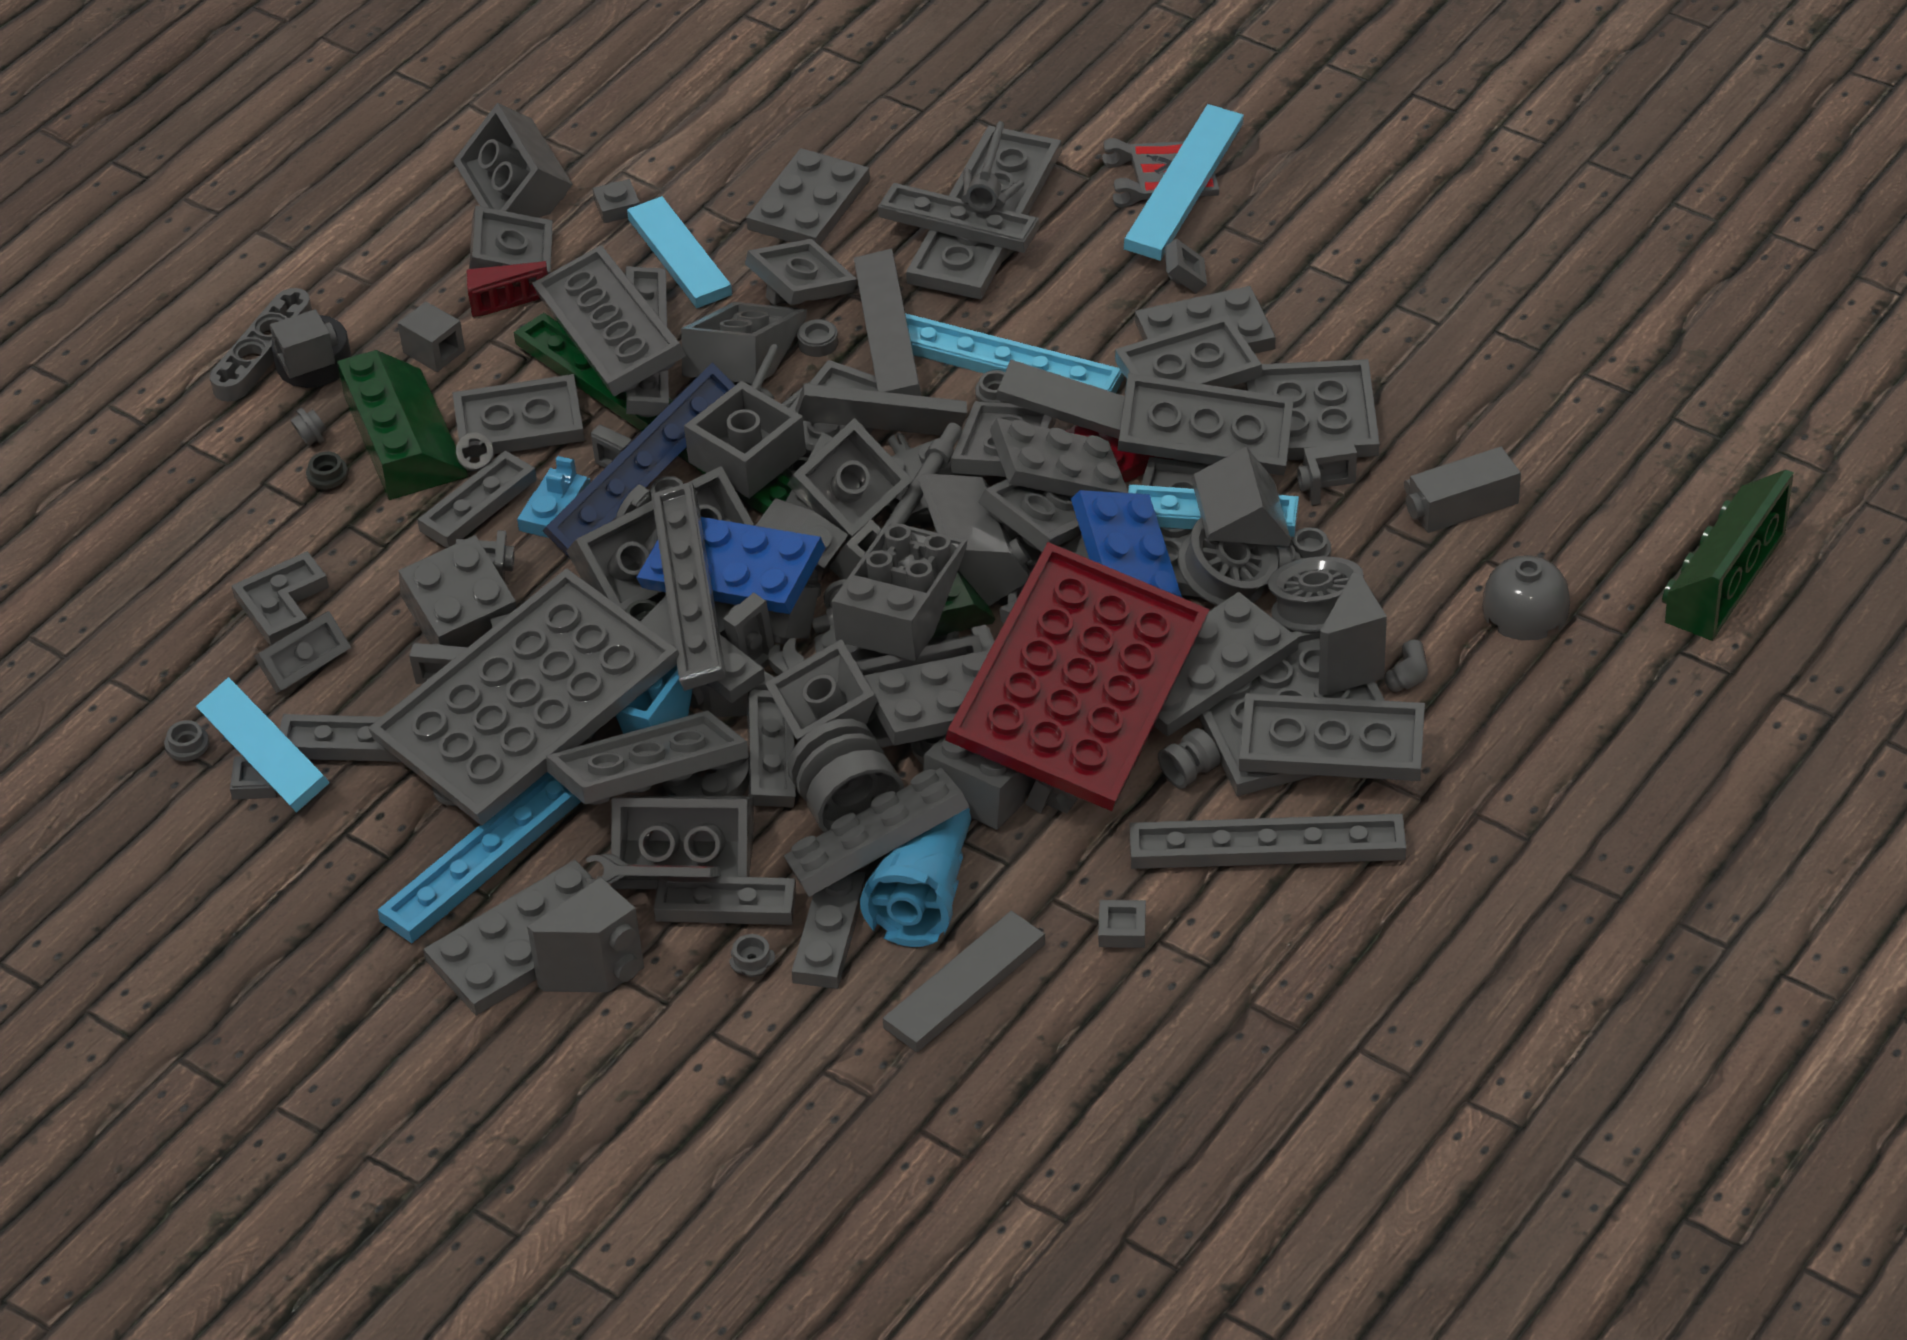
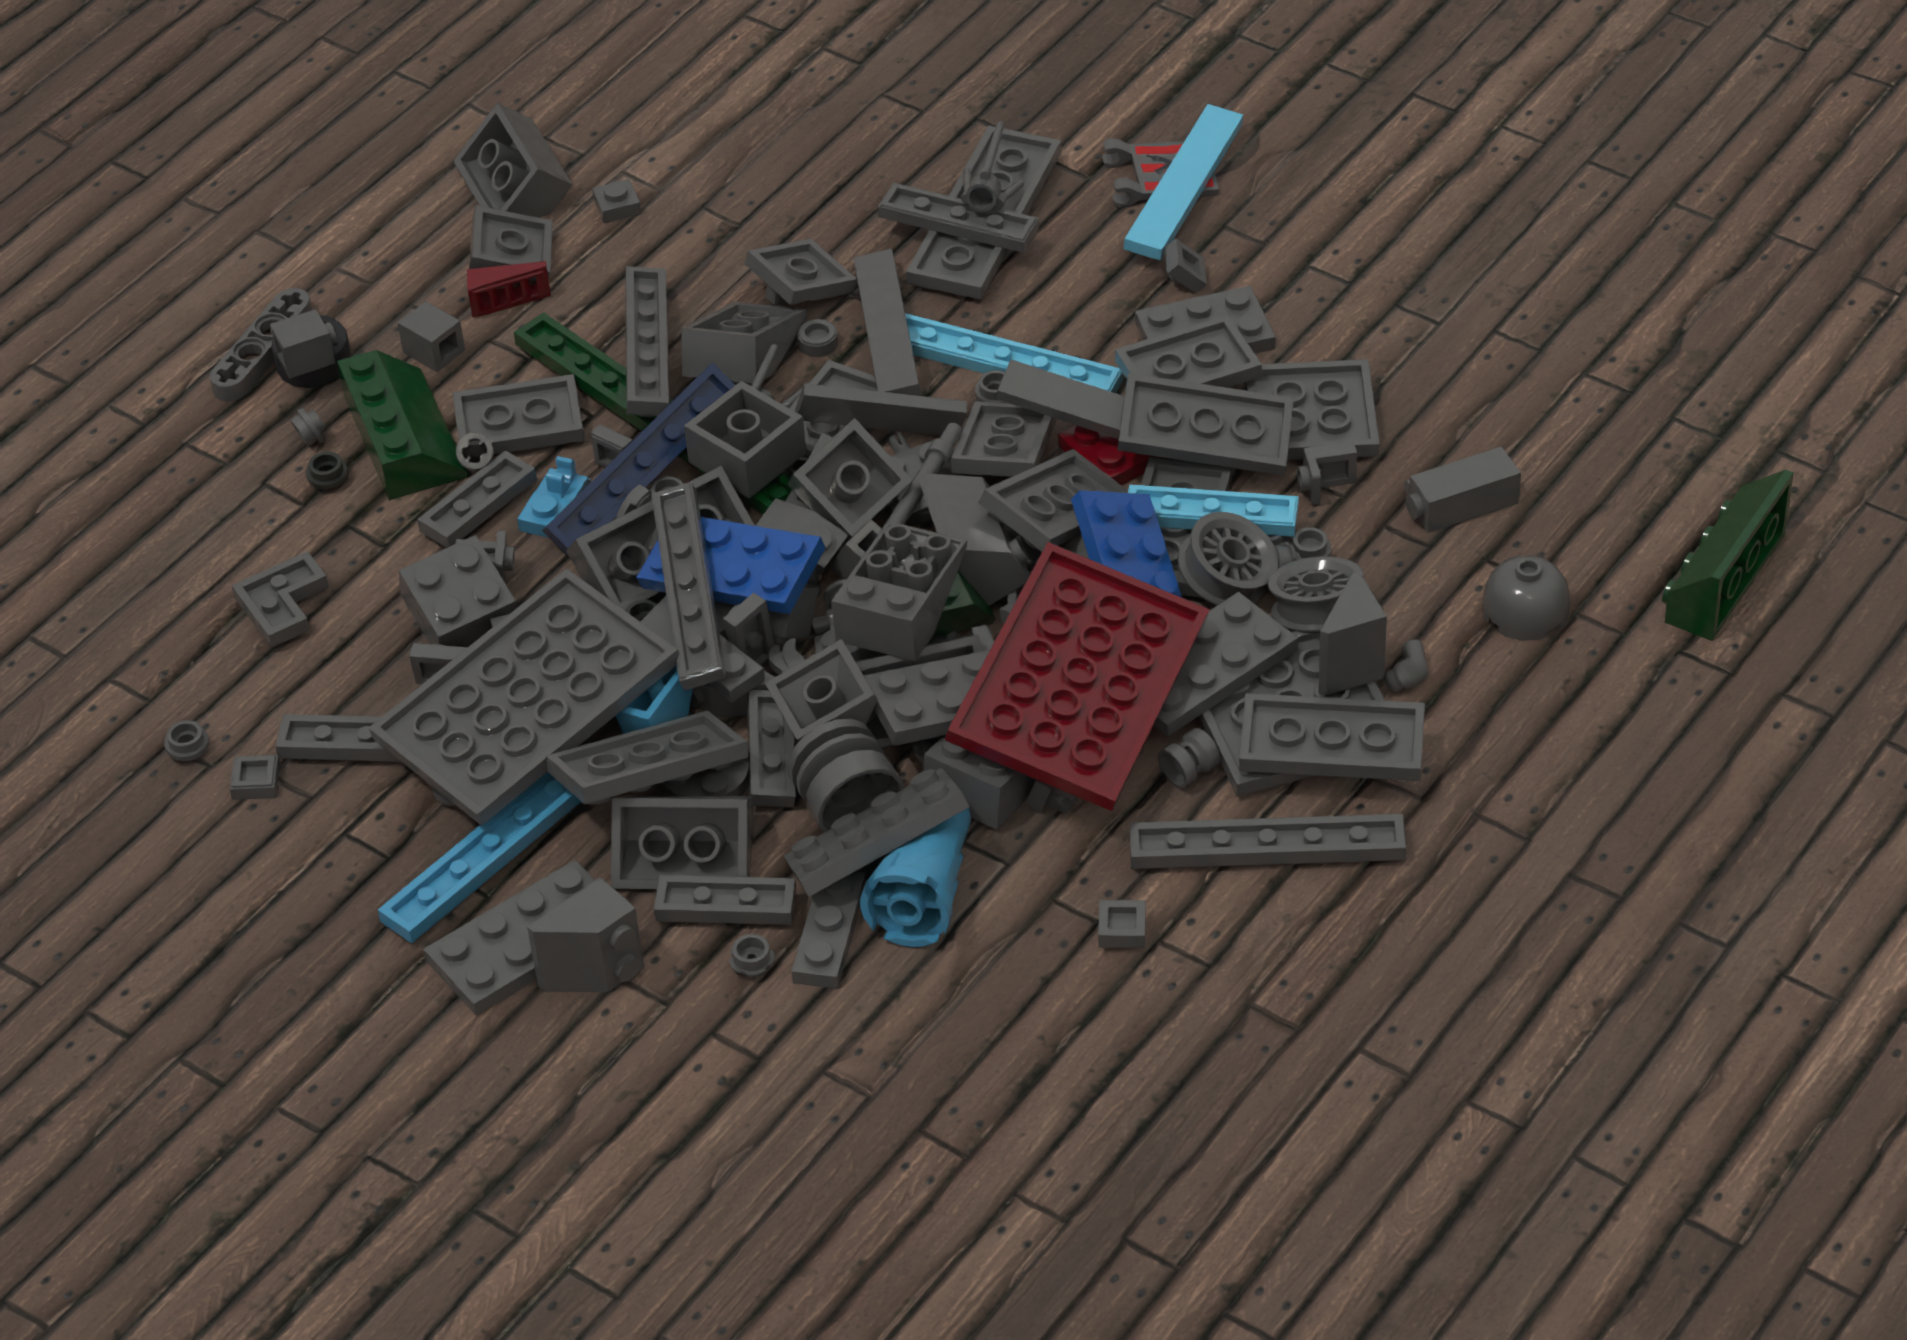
medium azure tile [196,677,330,813] -> none
dark grey plate [254,611,351,693] -> none
dark grey plate [532,245,686,396] -> none
dark grey flag [586,854,721,884] -> none
medium azure tile [627,196,732,309] -> none
dark grey plate [746,148,870,246] -> none
dark grey tile [883,911,1045,1053] -> none
dark grey plate [990,417,1128,497] -> none
dark grey slope [1192,446,1291,547] -> none

